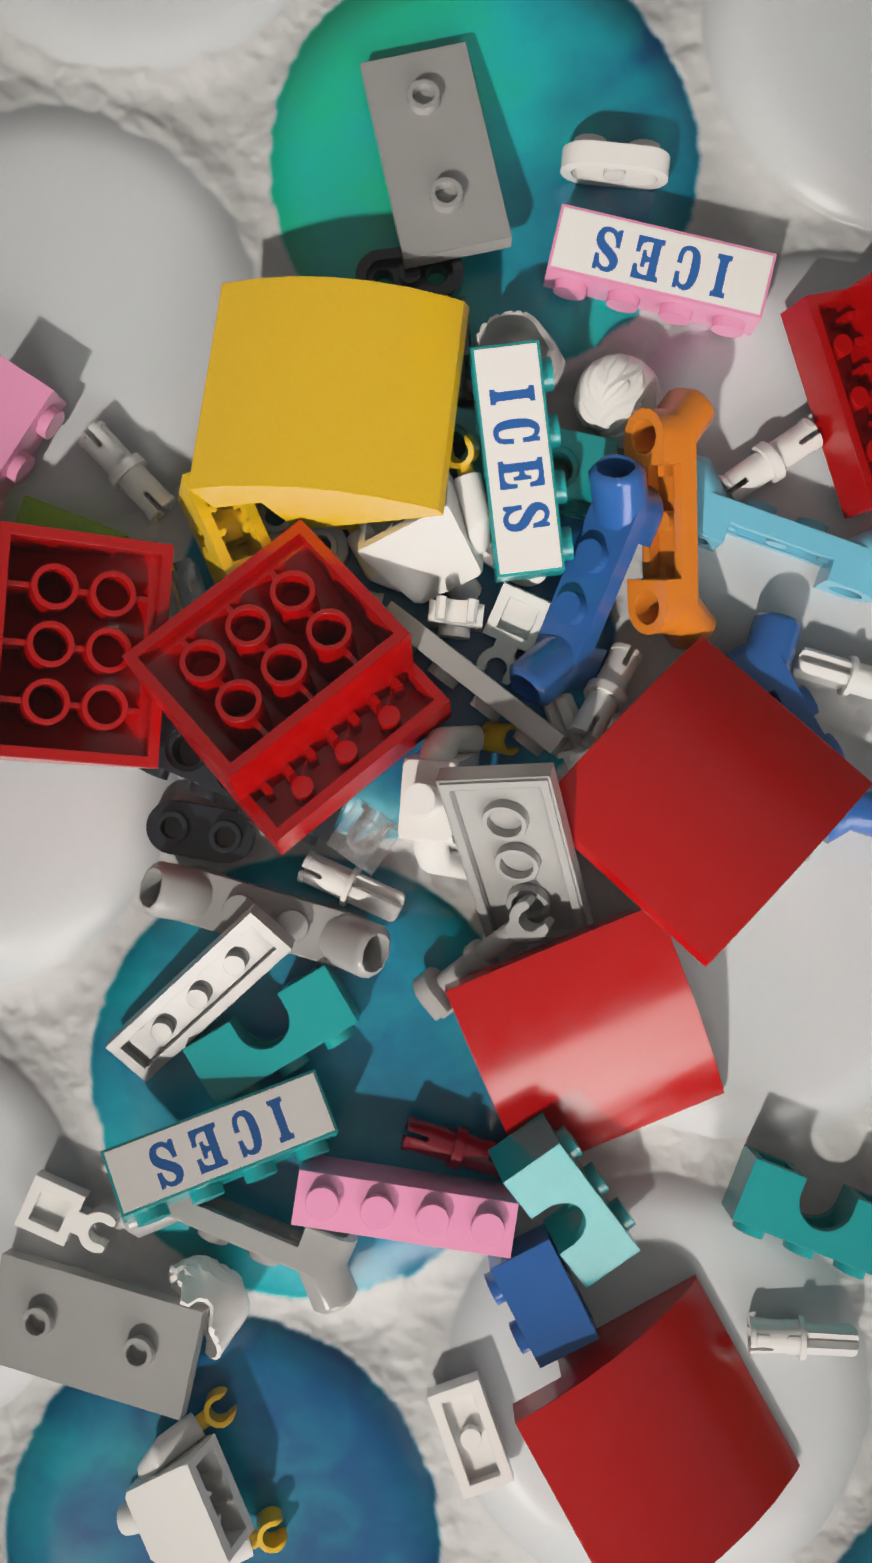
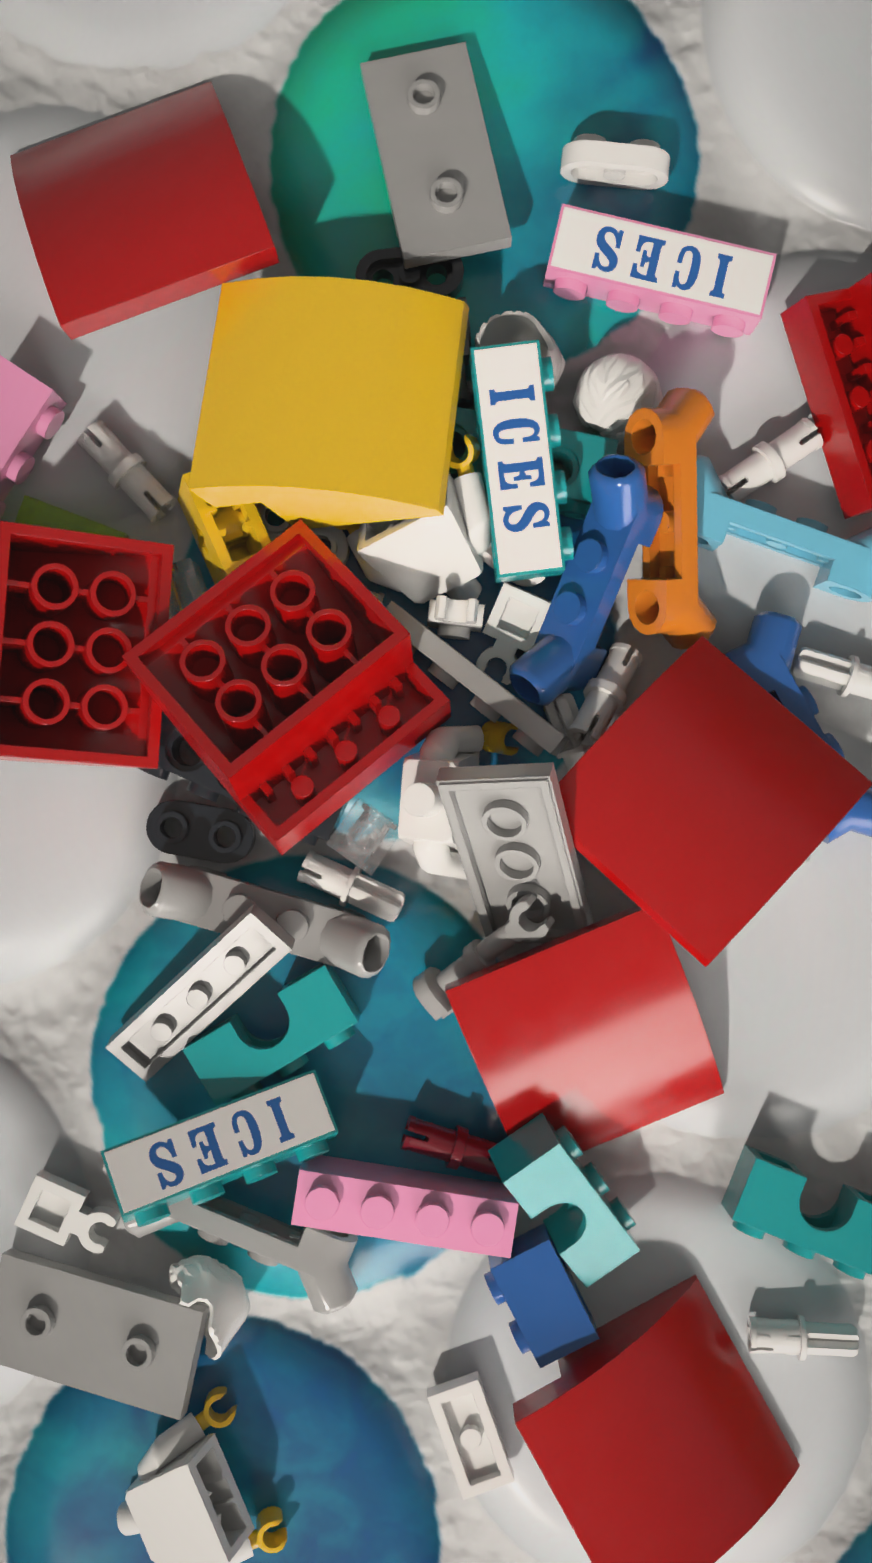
none -> red slope [10,81,280,340]

